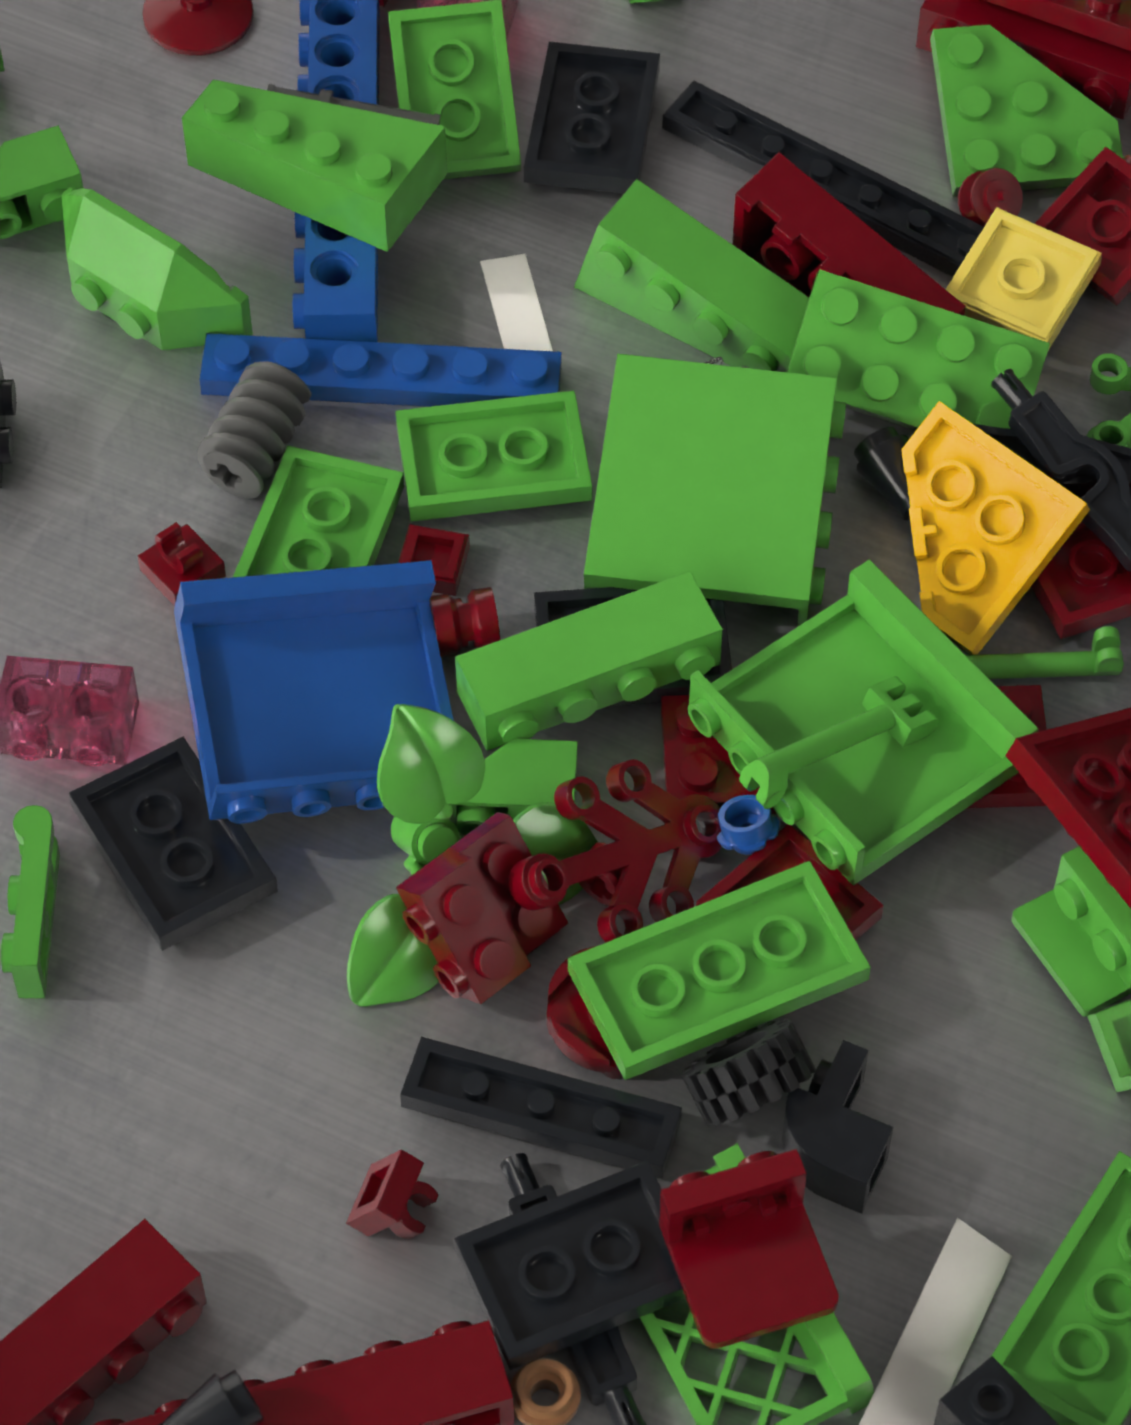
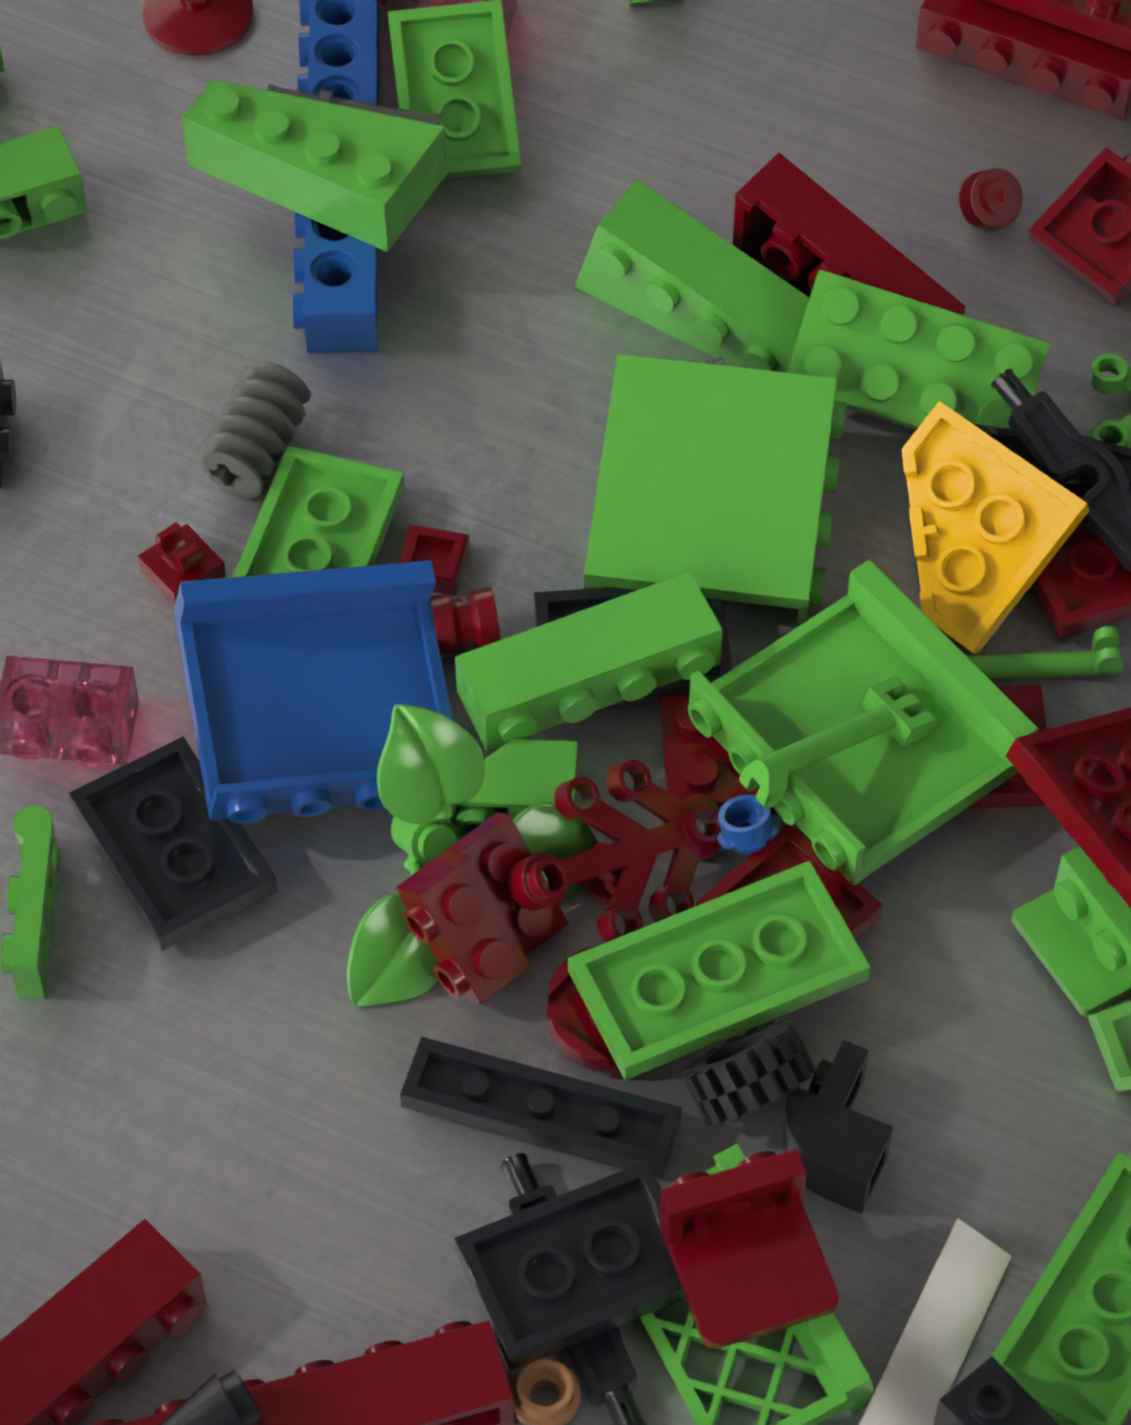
bright green wedge [61,187,253,350] -> none
blue plate [199,333,562,407] -> none
dark red tile [346,1149,439,1239] -> none
bright green plate [395,390,592,522] -> none
white sticker [480,254,553,351] -> none
black plate [523,41,660,194] -> none
black tile [662,81,984,277] -> none
black cone [854,427,910,520] -> none
bright green plate [930,25,1123,196] -> none
light yellow tile [946,207,1102,351] -> none

